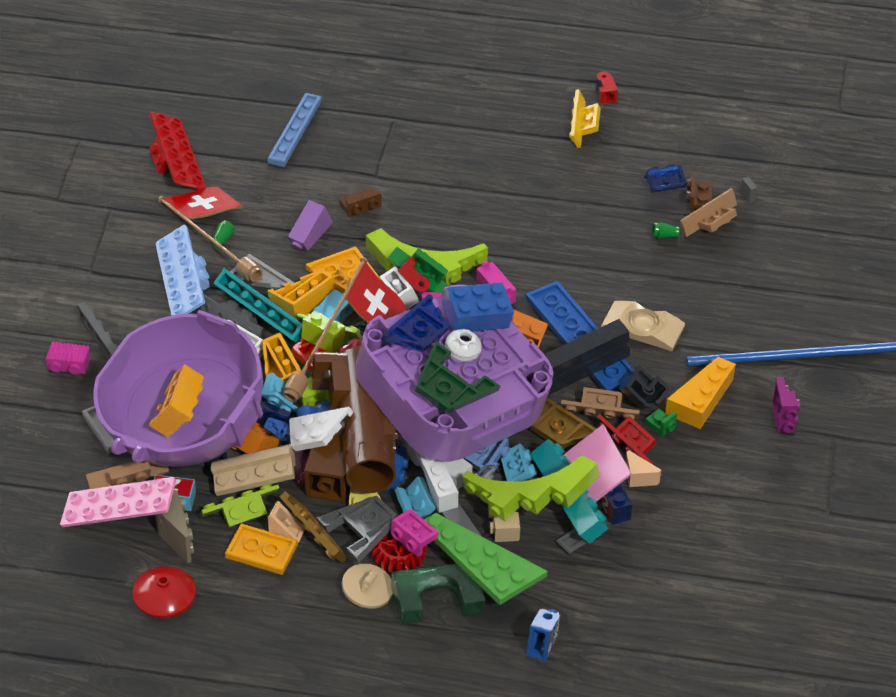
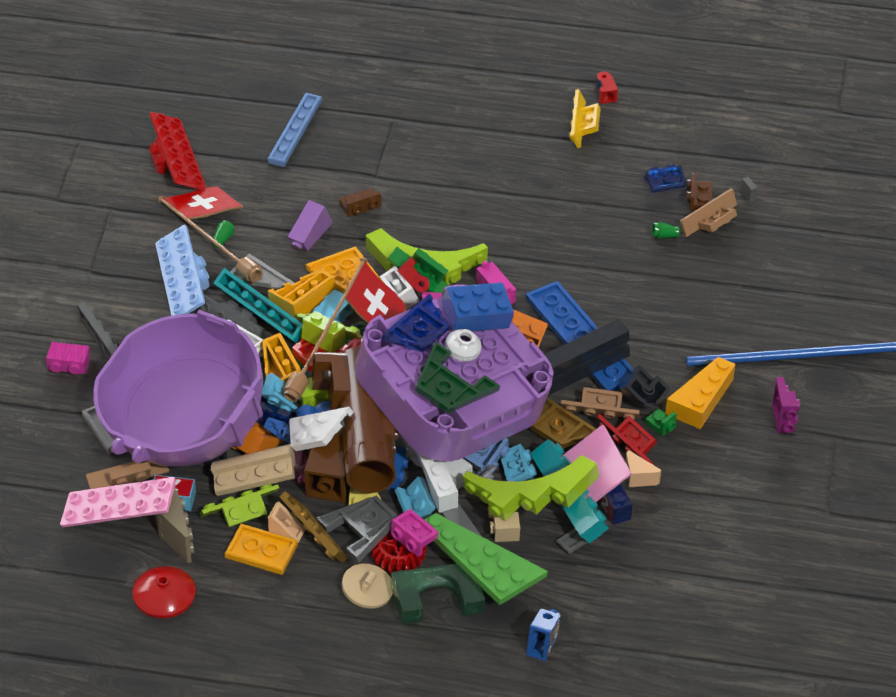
light orange wedge [149,364,204,438] -> none
tan slope [601,301,685,351] -> none

